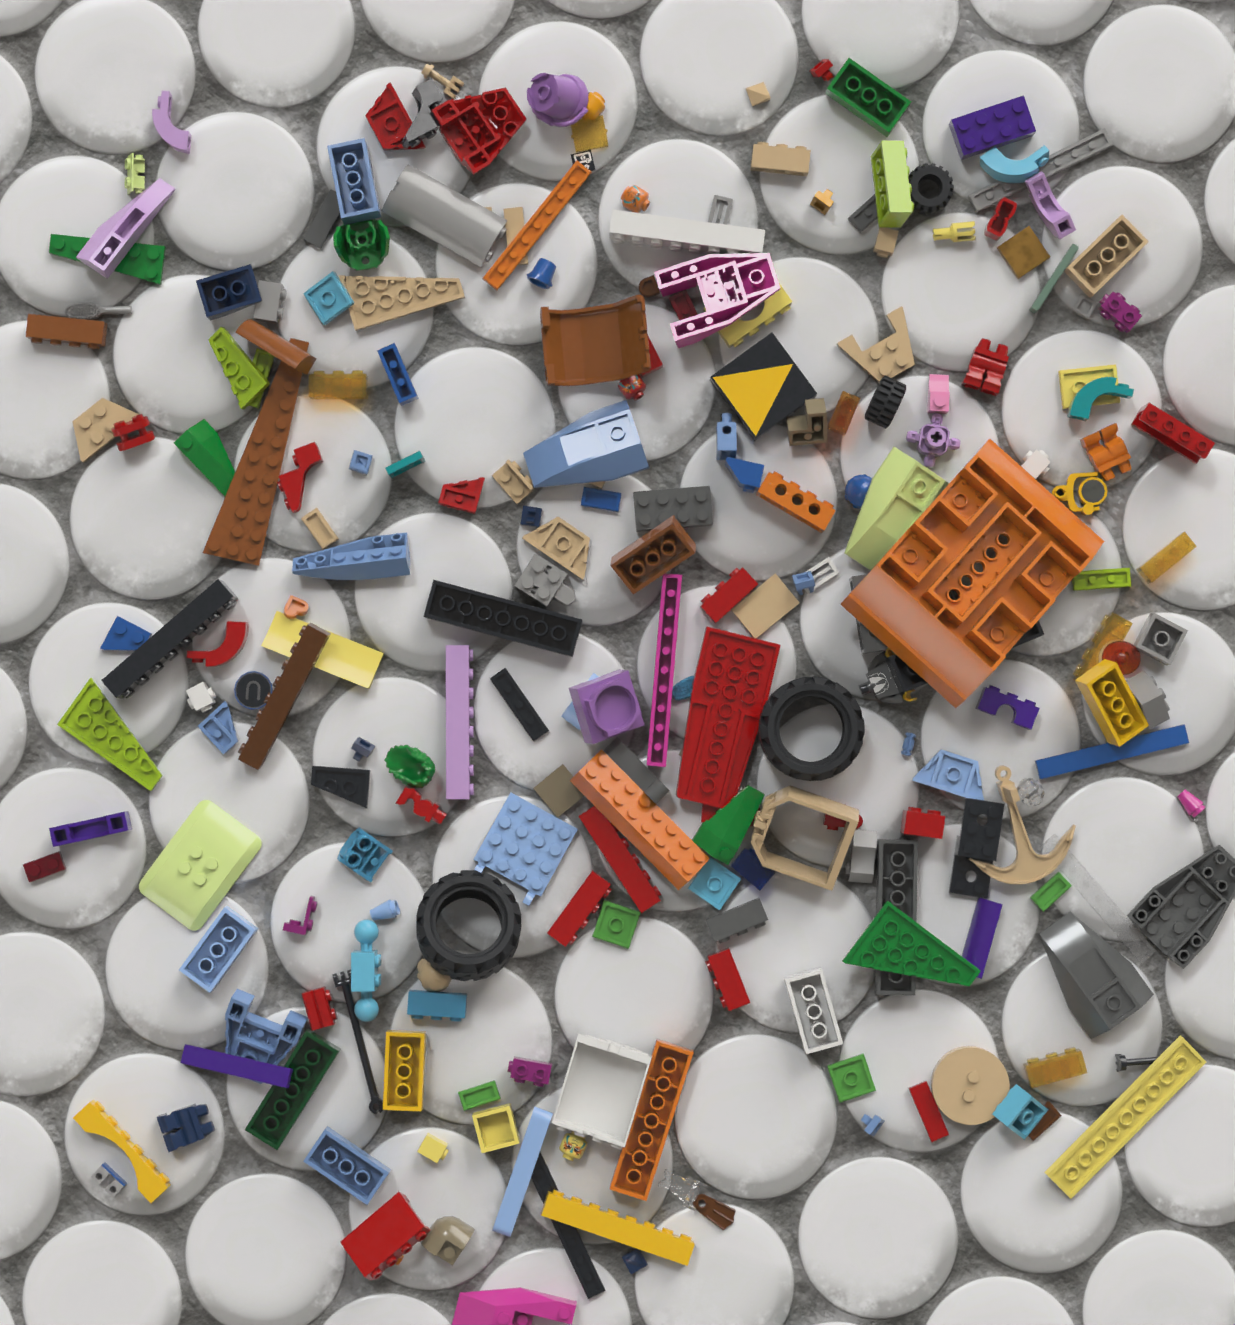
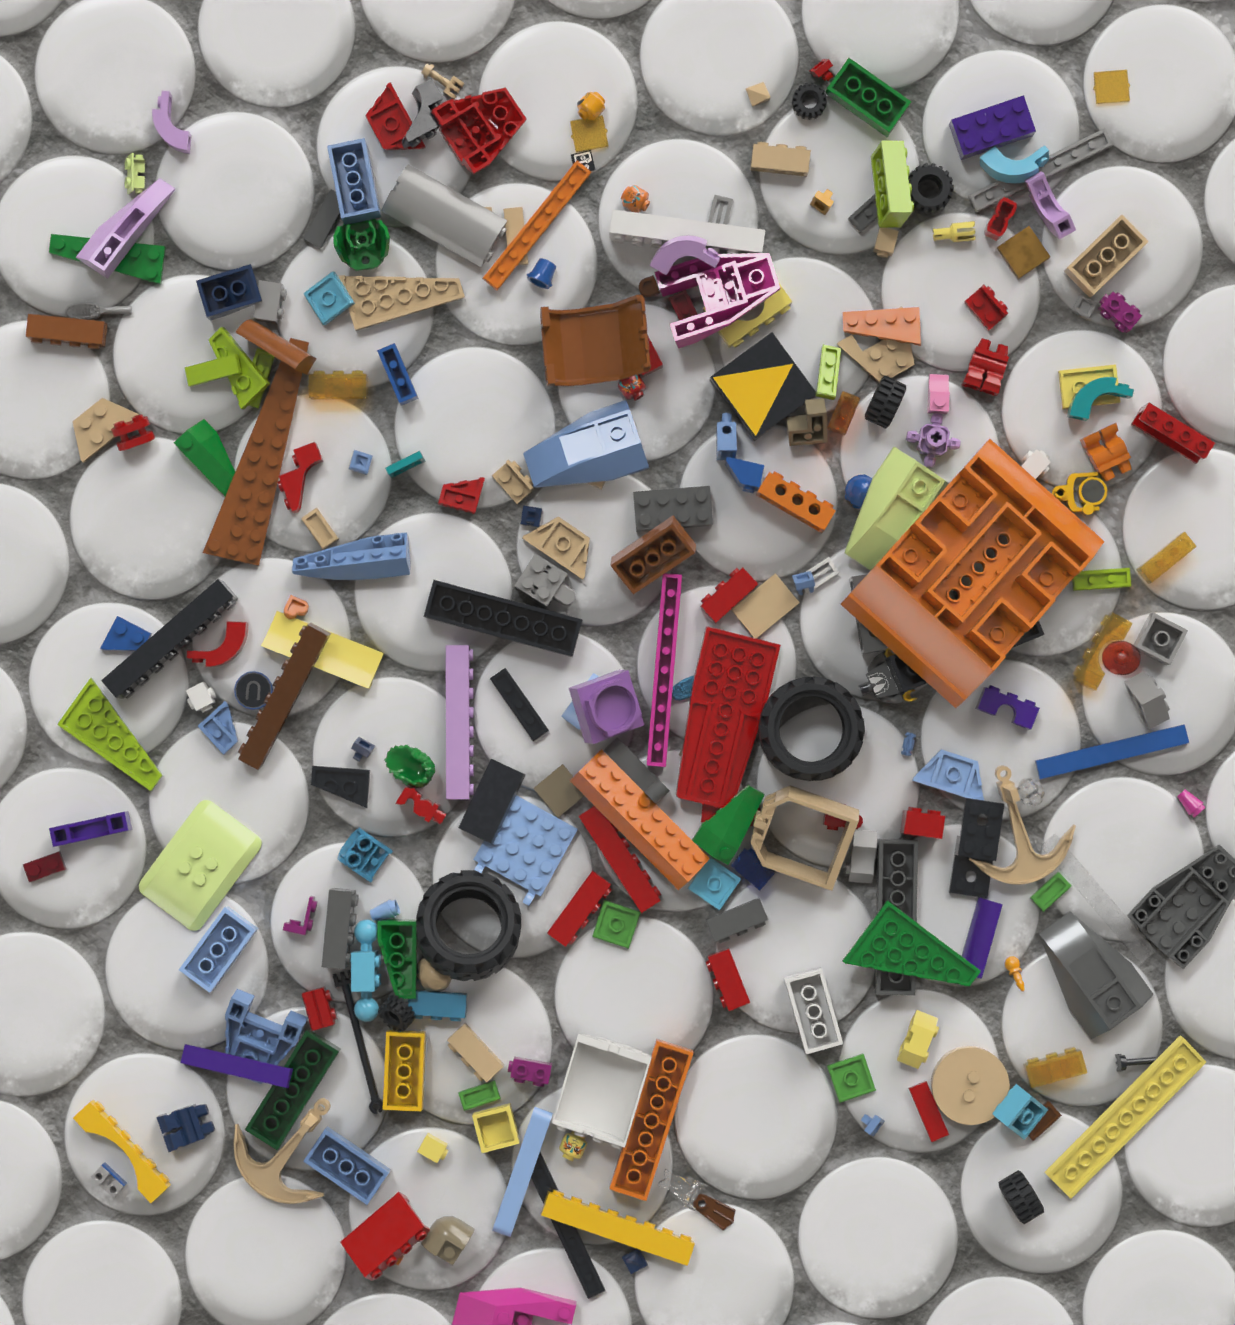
medium lavender piece [527,73,588,127] -> none
blue tile [581,487,622,512] -> none
sand green tile [1029,244,1079,314] -> none
yellow brick [1075,659,1149,747] -> none
none -> lime tile [184,354,242,386]
none -> tan piece [234,1098,331,1204]
none -> dark grey brick [321,888,359,969]
none -> green wedge [377,919,417,999]
none -> black tyre [378,995,416,1032]
none -> tan brick [447,1023,504,1083]
none -> black tile [458,759,525,844]
none -> lavender arch [650,235,720,275]
none -> black tyre [792,83,827,120]
none -> lime tile [816,344,841,400]
none -> orange wing [843,307,921,346]
none -> light yellow brick [897,1010,939,1069]
none -> red bracket [964,284,1008,331]
none -> black tyre [998,1170,1044,1224]
none -> light orange bar [1005,956,1025,991]
none -> clear yellow piece [1093,70,1130,104]

